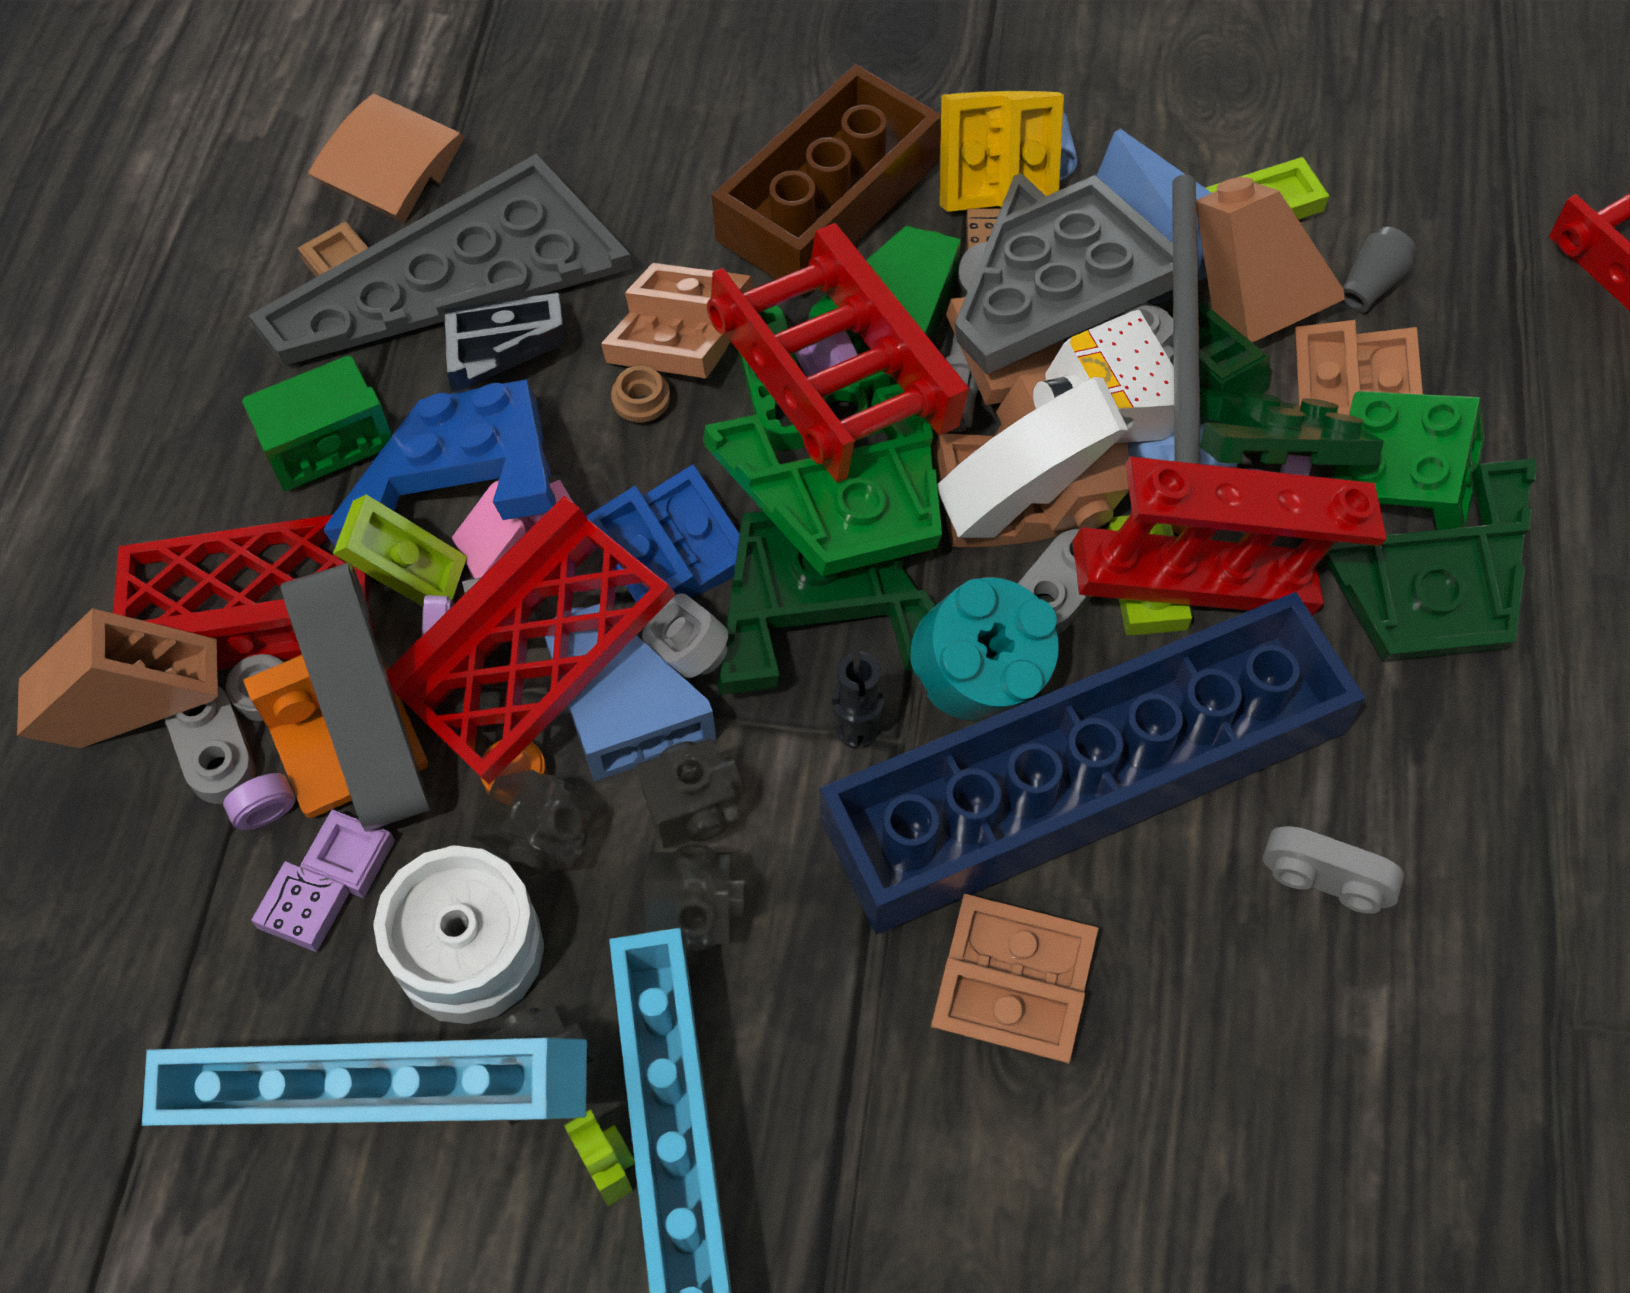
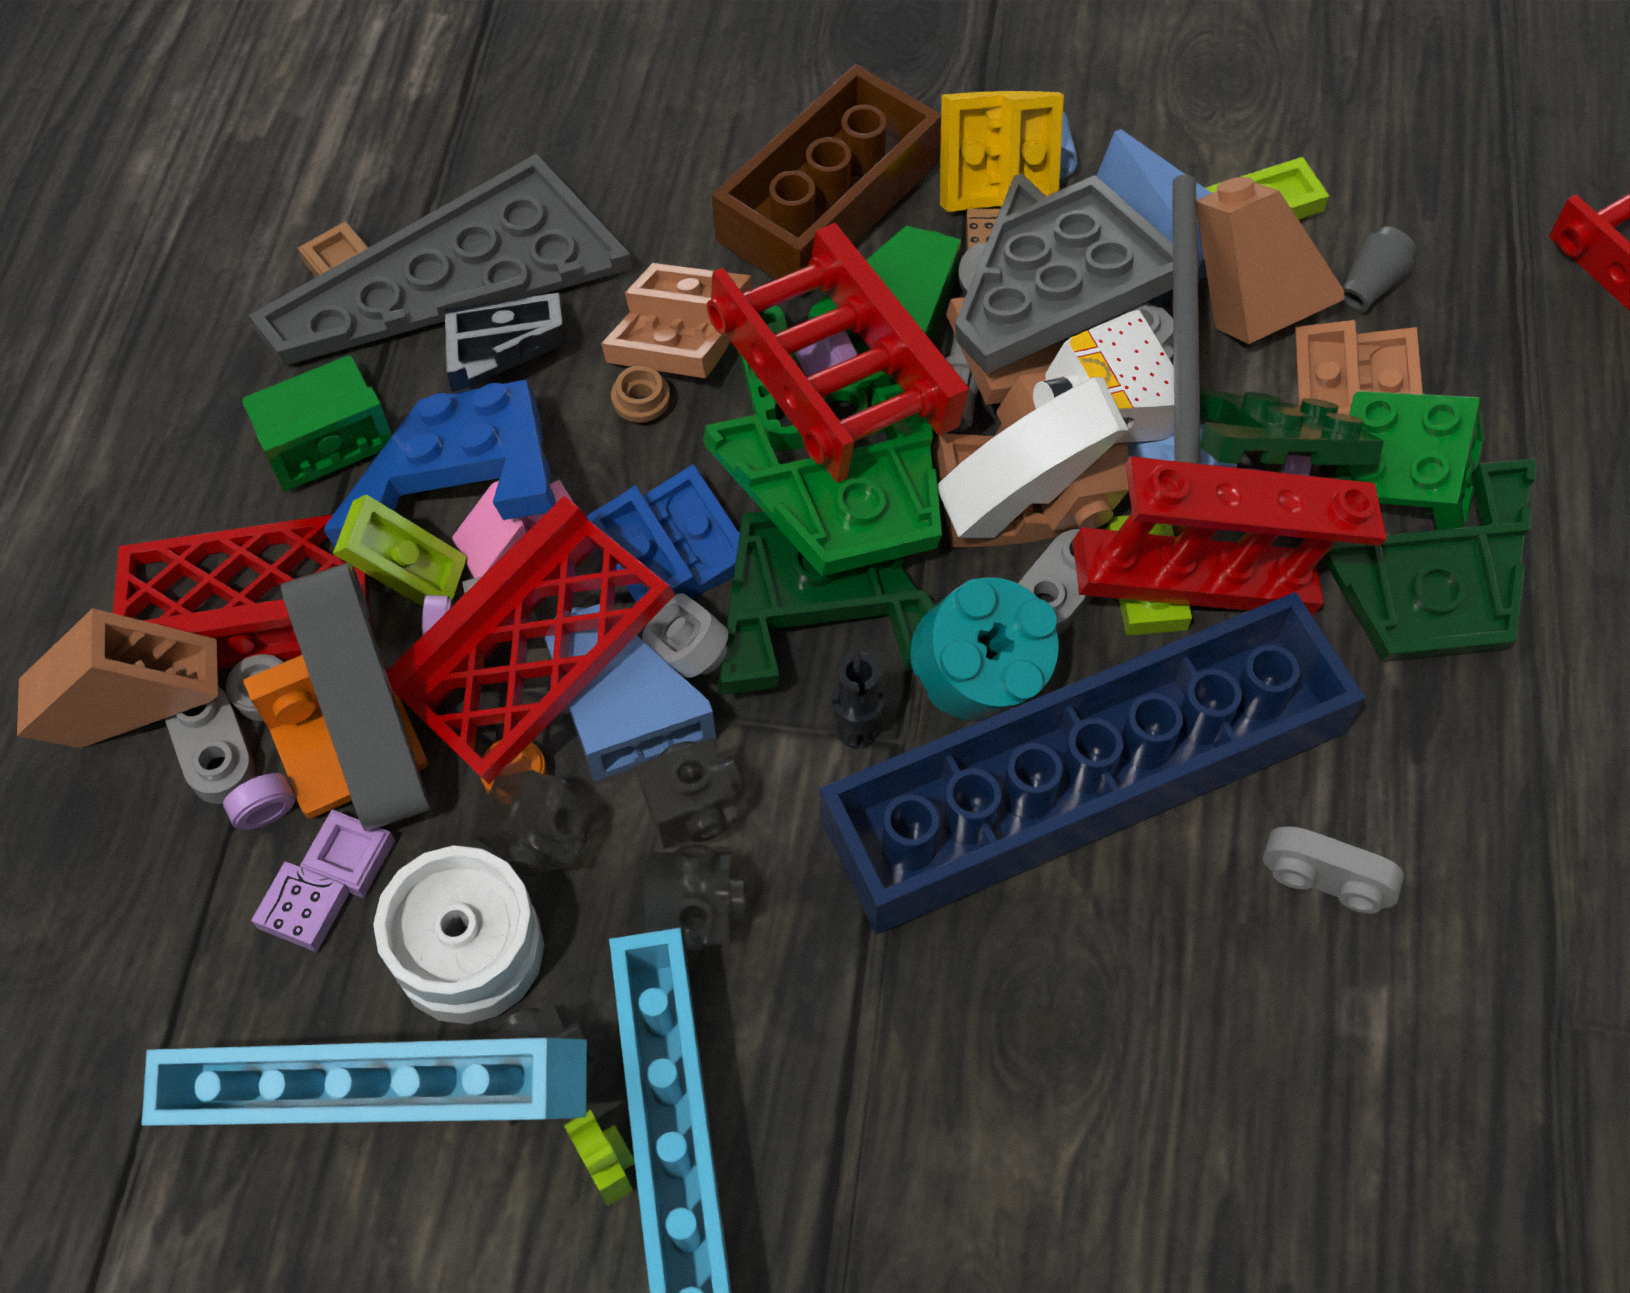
nougat slope [308,93,465,224] -> none
nougat slope [931,894,1098,1064] -> none
dark green slope [1168,299,1270,395] -> none

